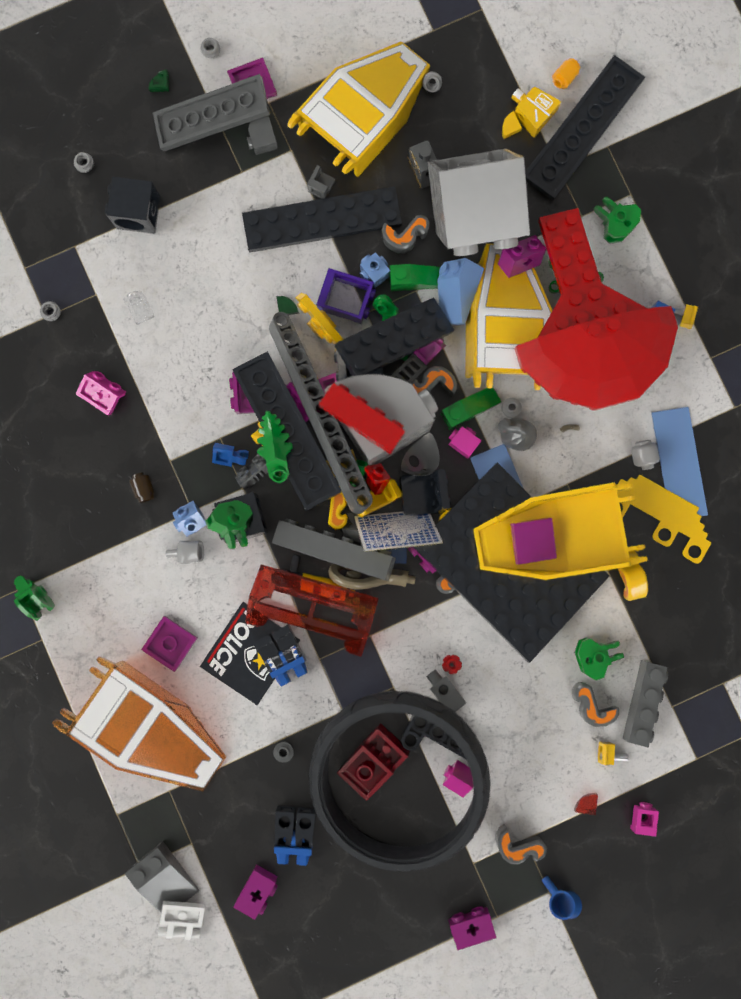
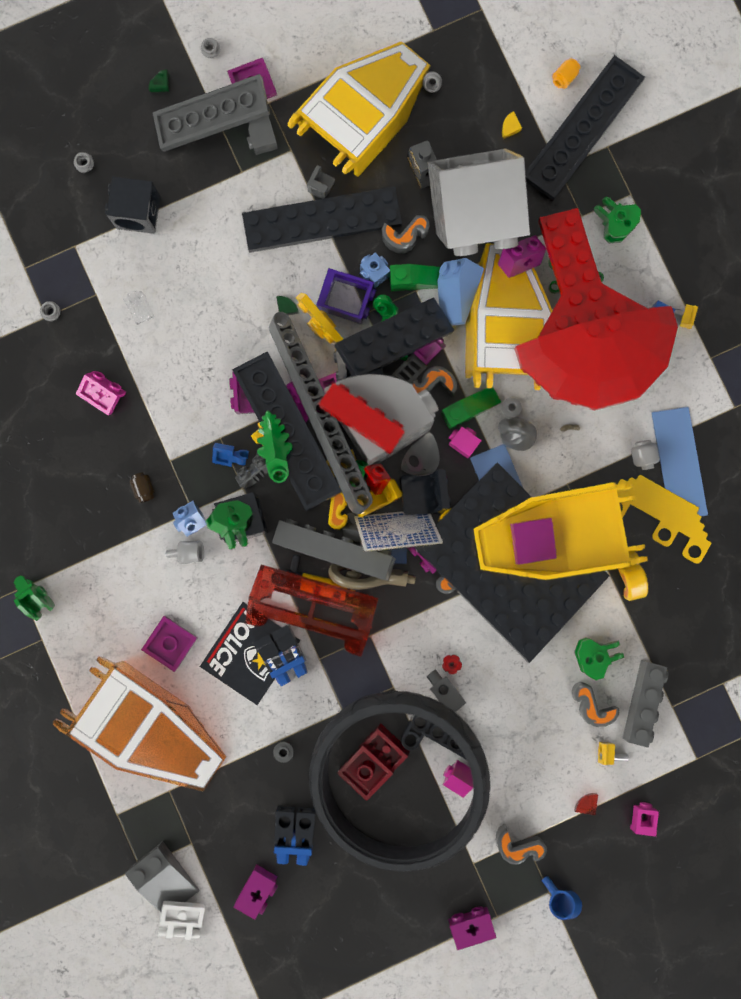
yellow torso [511,87,561,138] -> none

